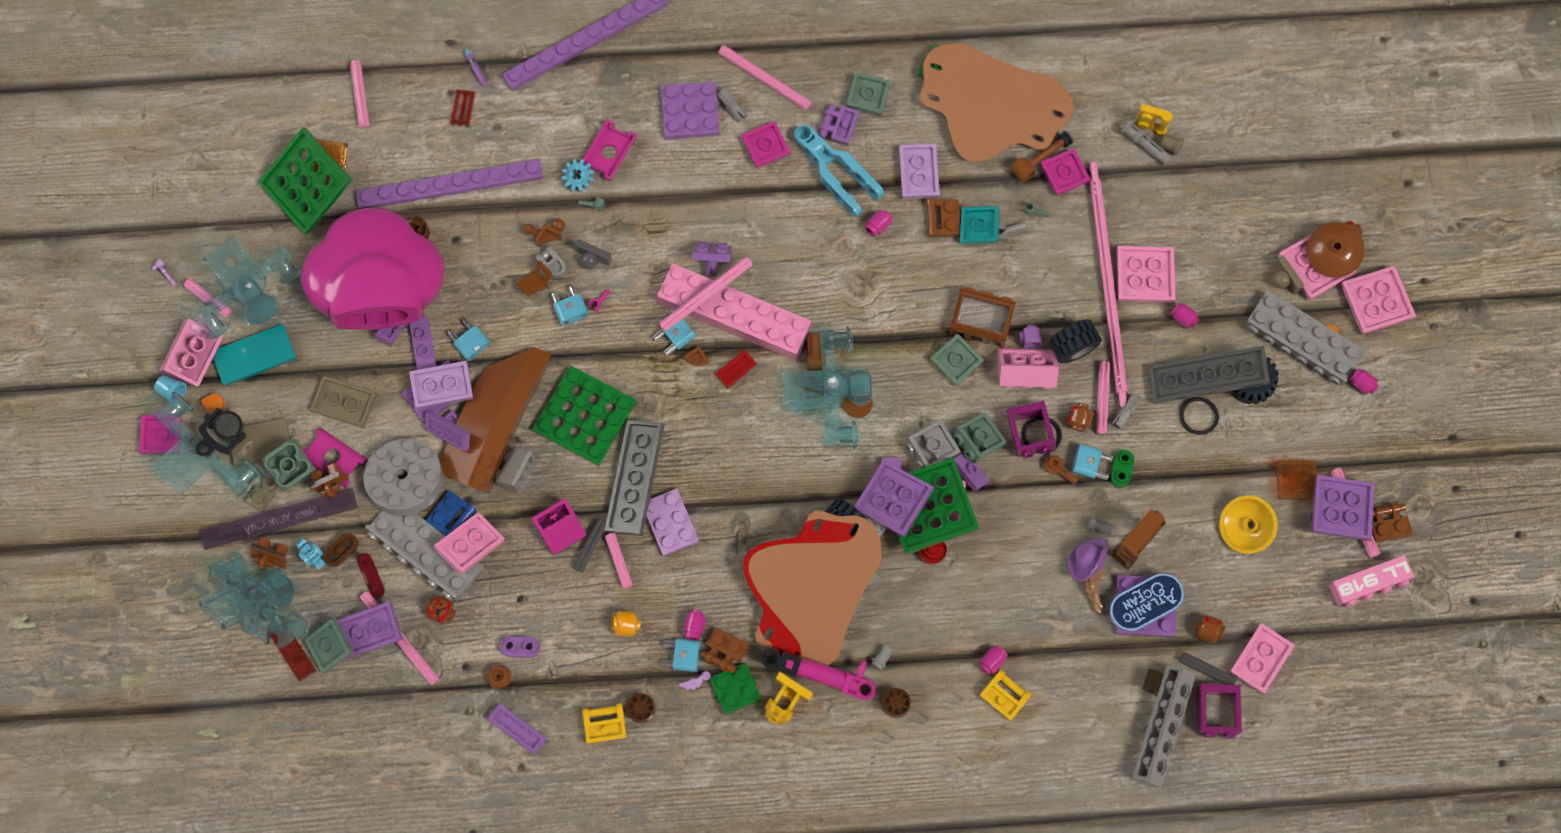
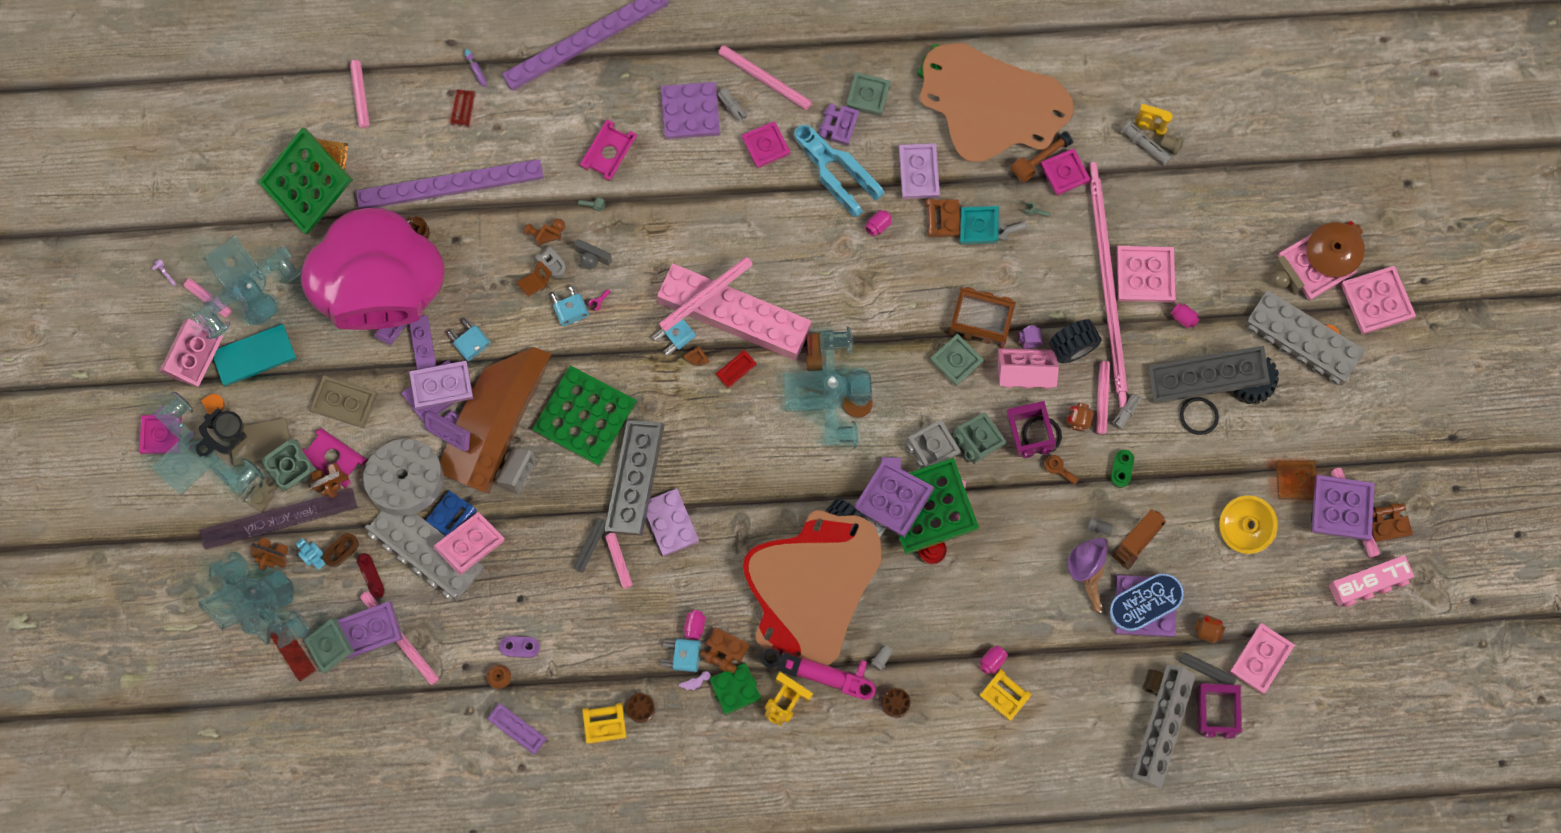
medium azure piece [154,375,187,405] -> none
head [425,596,456,624] -> none
dark pink slope [532,498,587,556] -> none
medium azure gear [562,159,595,192] -> none
light orange head [611,611,641,637] -> none
medium lavender plate [692,241,732,276] -> none
medium lavender plate [954,453,990,492] -> none
medium azure piece [1072,443,1113,480] -> none
dark pink brick [1349,368,1379,395] -> none

